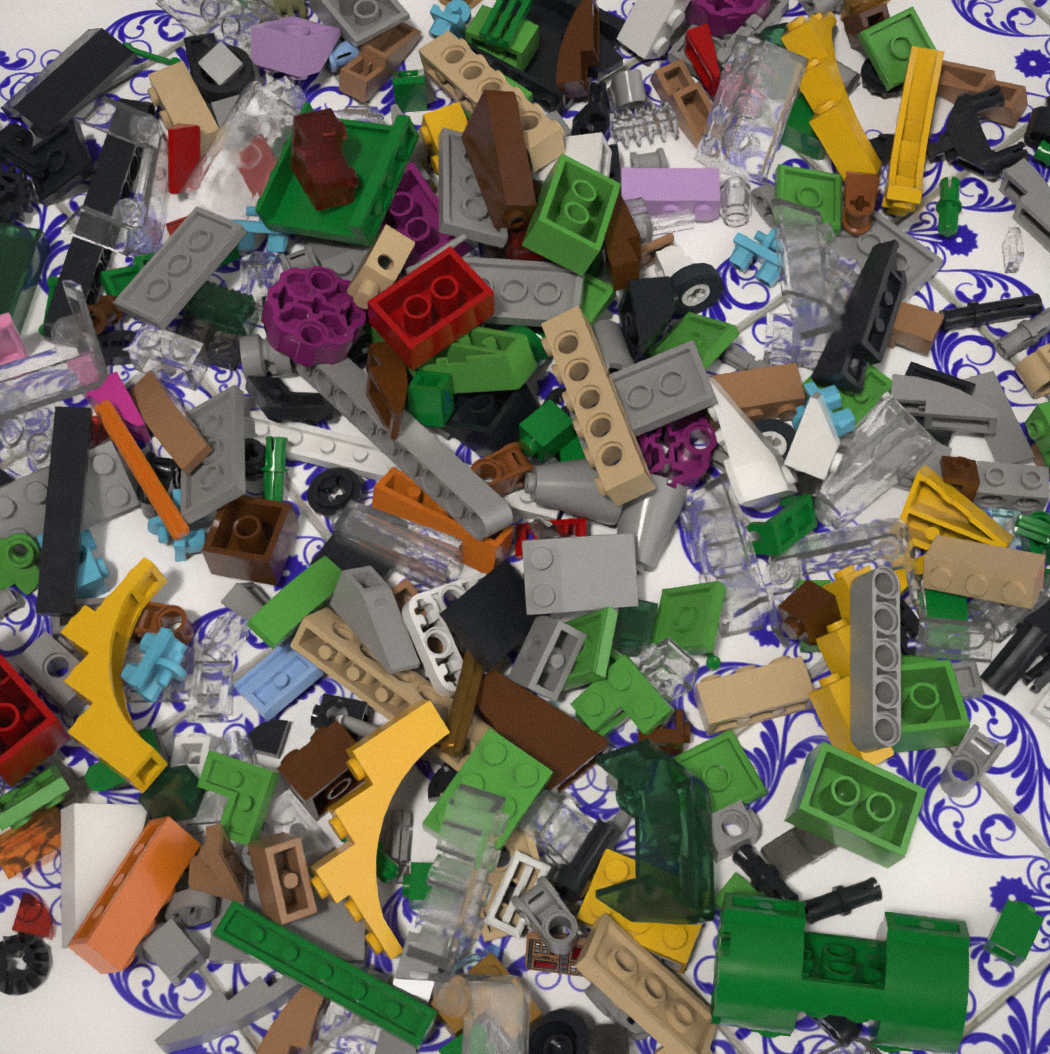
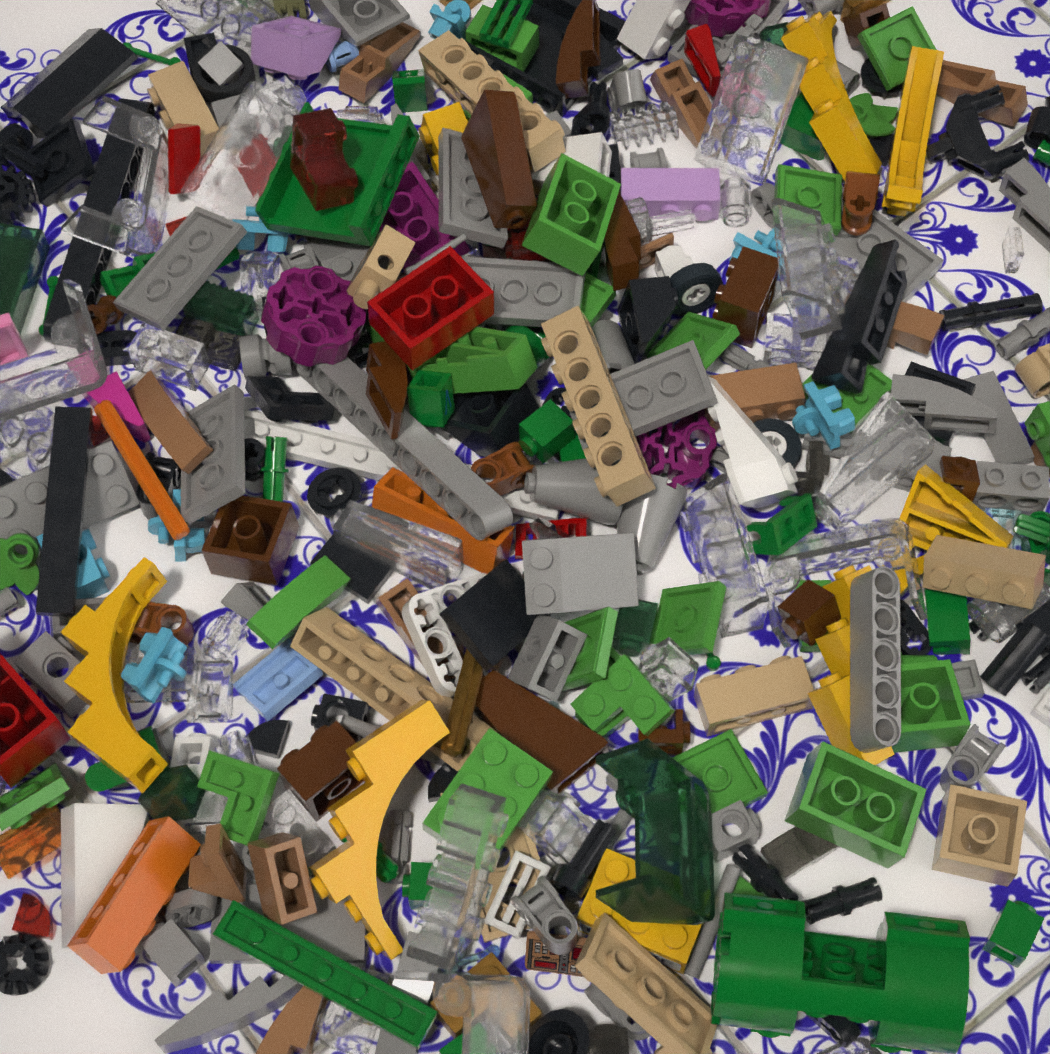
light grey slope [330,566,420,674] -> none
white slope [784,392,843,480] -> none
clear plate [915,616,996,663] -> none
green axle [936,176,962,238] -> none
none -> light grey bar [684,864,741,979]
none -> reddish brown brick [712,246,782,348]
none -> bright green plate [850,93,898,137]
none -> tan brick [931,784,1027,887]

